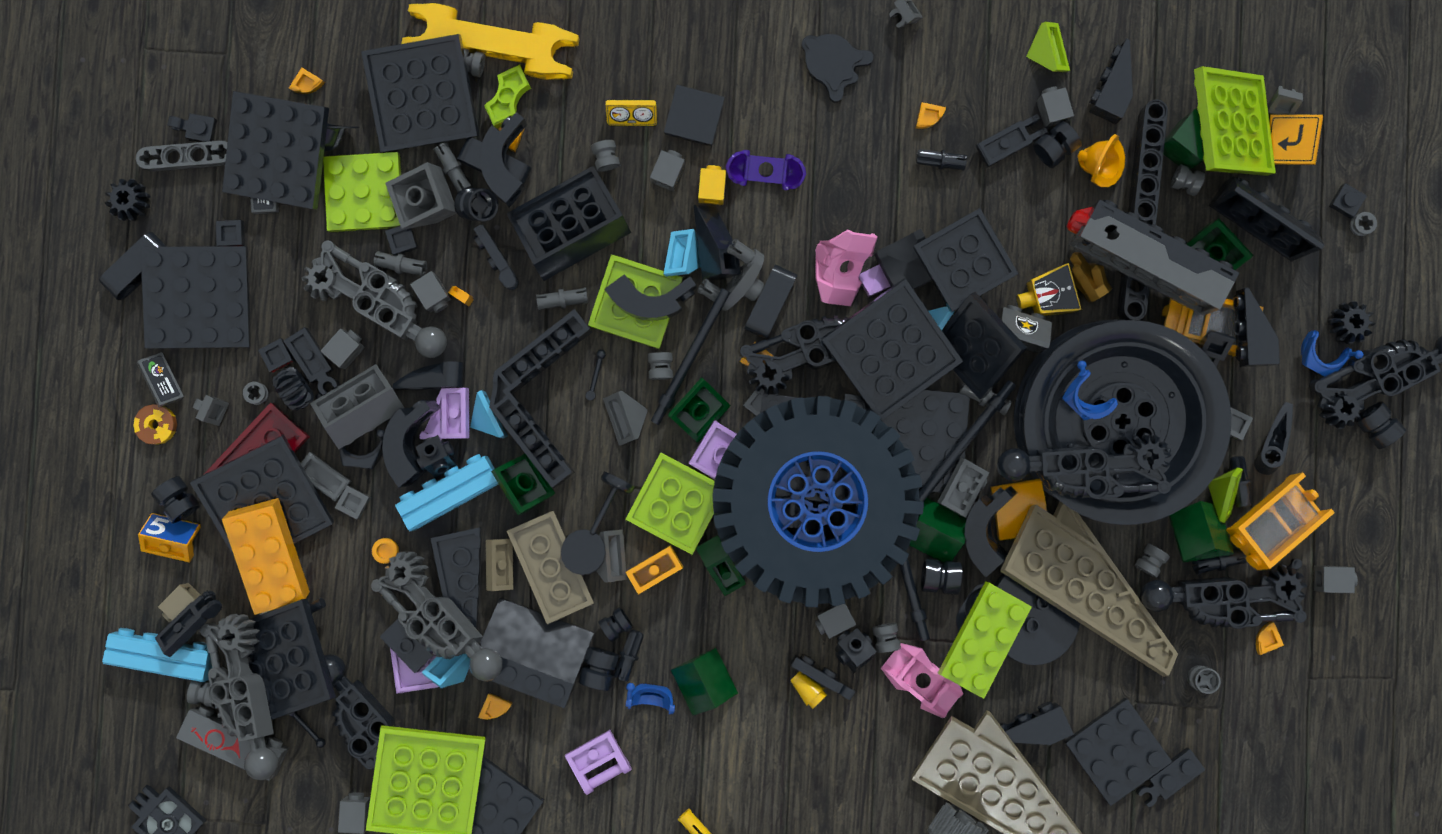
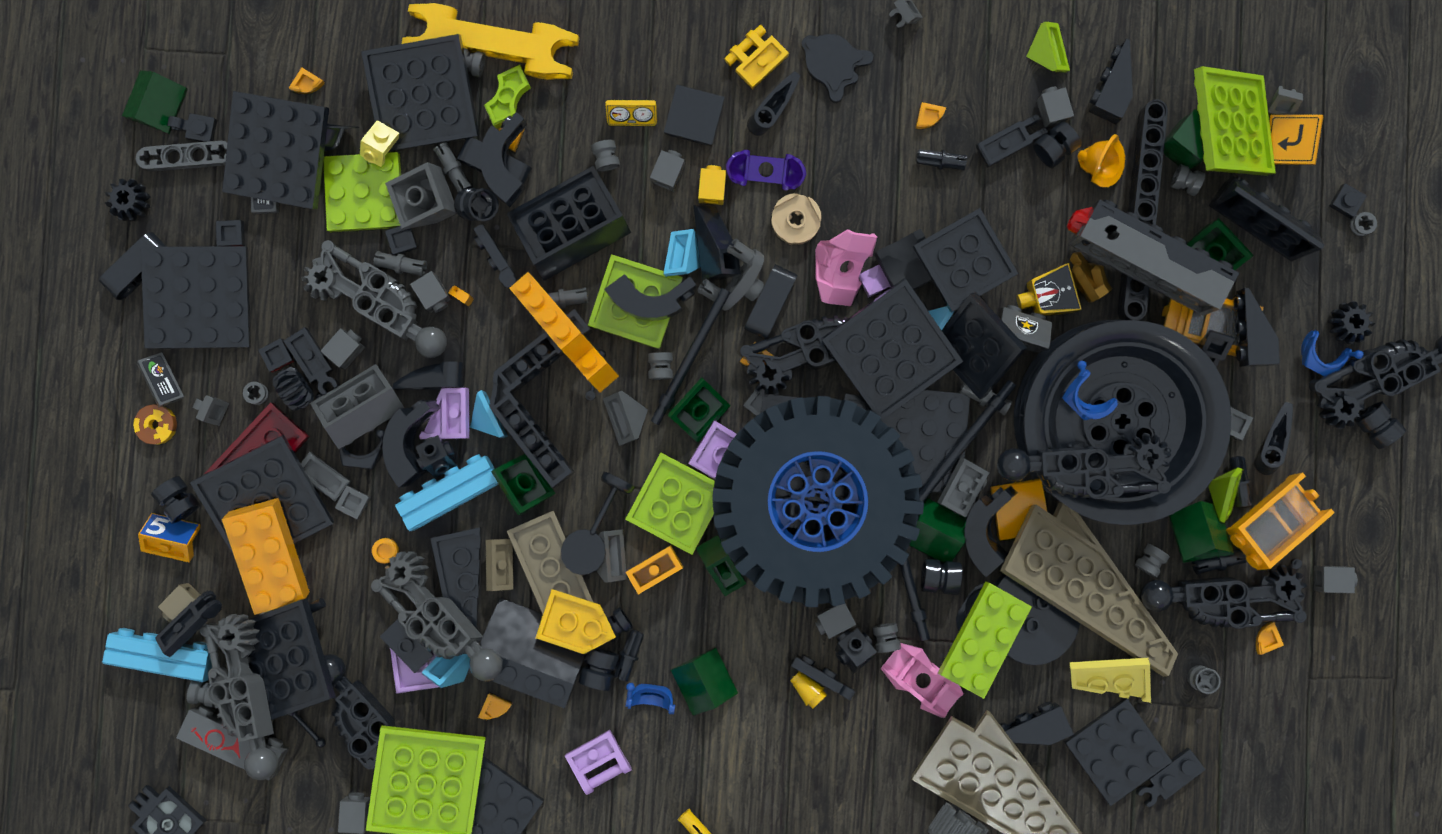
none -> dark green slope [122,70,188,134]
none -> light yellow bracket [360,121,399,167]
none -> light orange arch [510,272,619,392]
none -> yellow tile [535,589,616,654]
none -> yellow plate [724,25,789,89]
none -> black piece [747,71,800,136]
none -> tan plate [771,193,821,245]
none -> light yellow wing [1070,658,1151,703]

